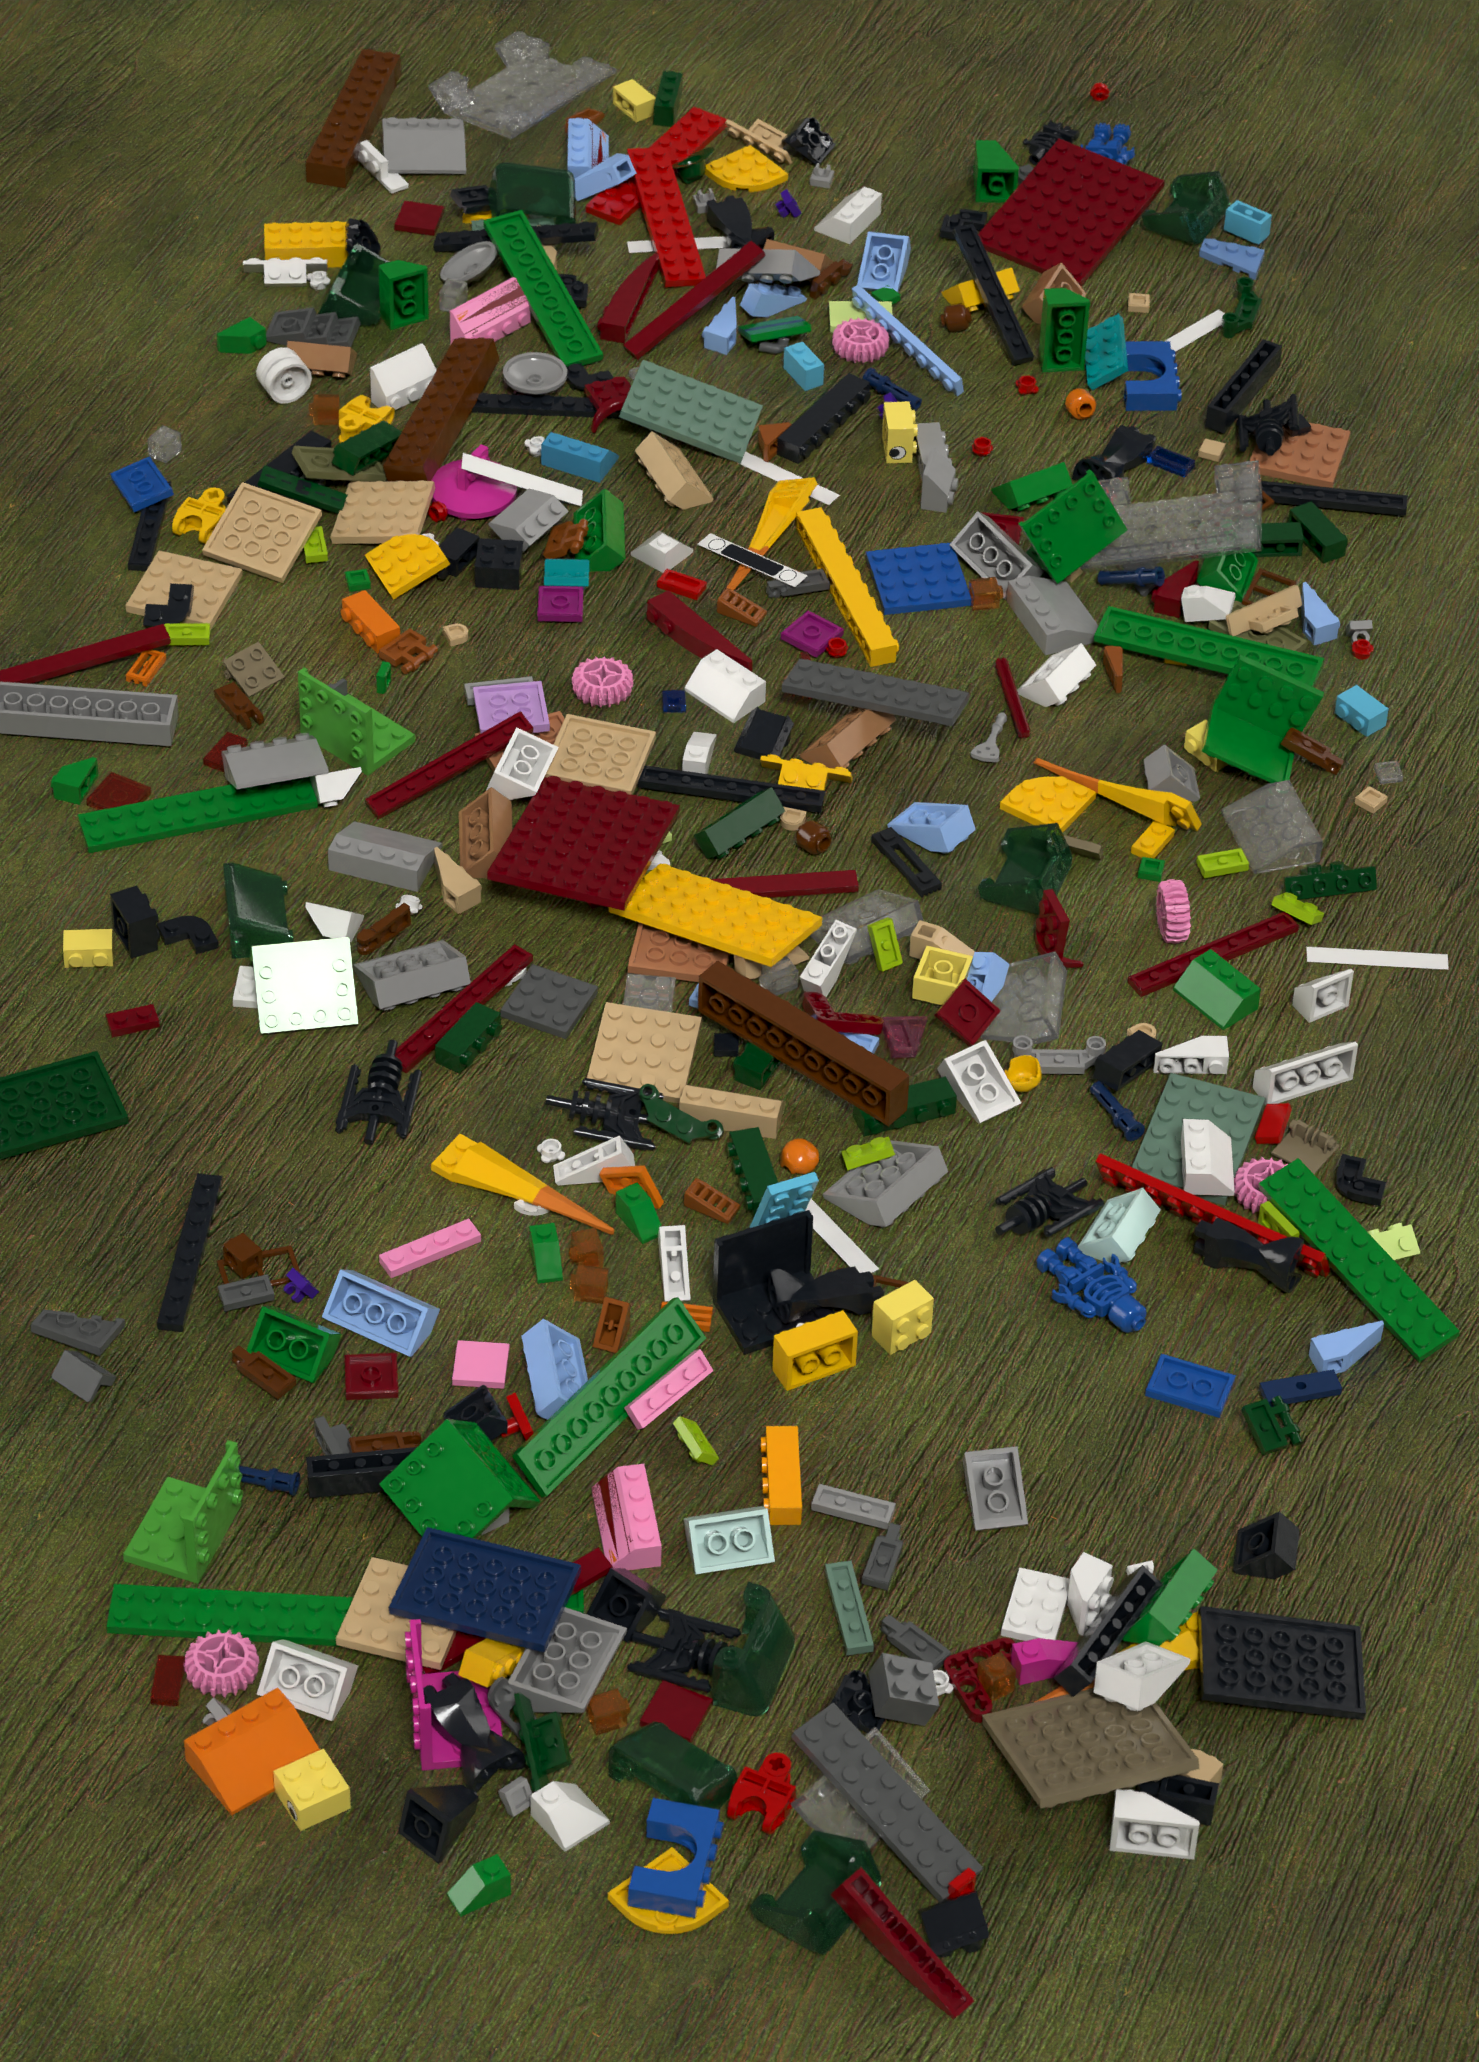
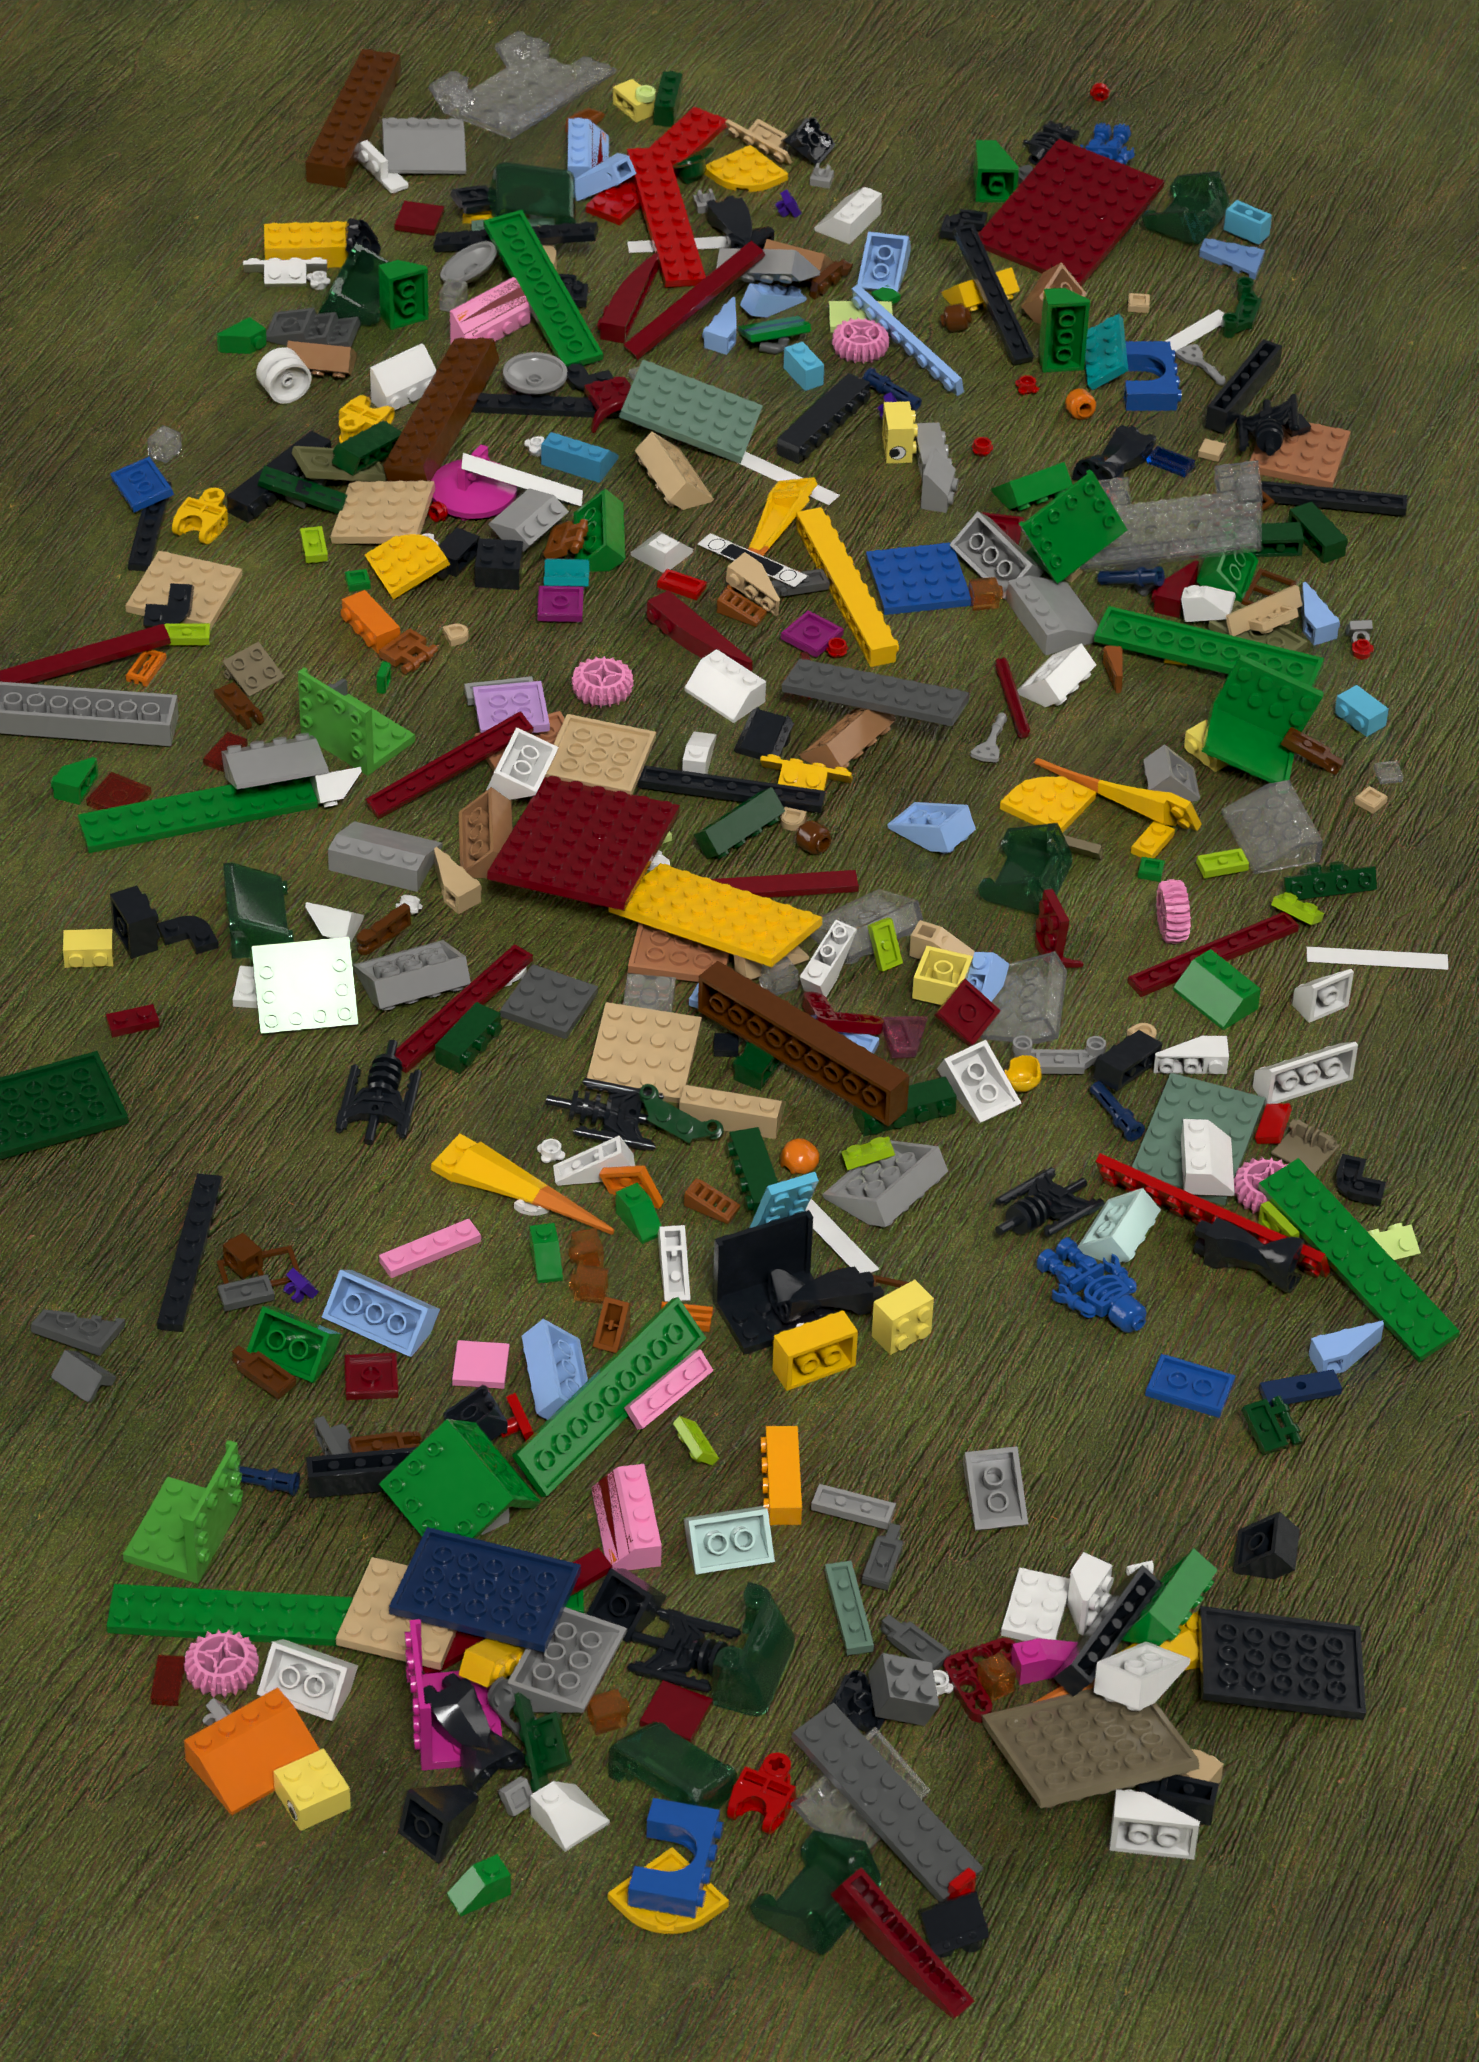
tan plate [202,482,322,583] -> none
clear orange brick [309,394,340,425] -> none
clear blue plate [662,690,686,712] -> none
dark orange slope [758,422,792,462] -> none
black container [871,827,942,898] -> none
none -> yellowish green tile [635,85,656,103]
none -> tan slope [726,552,780,616]
none -> light grey piece [1176,344,1226,386]

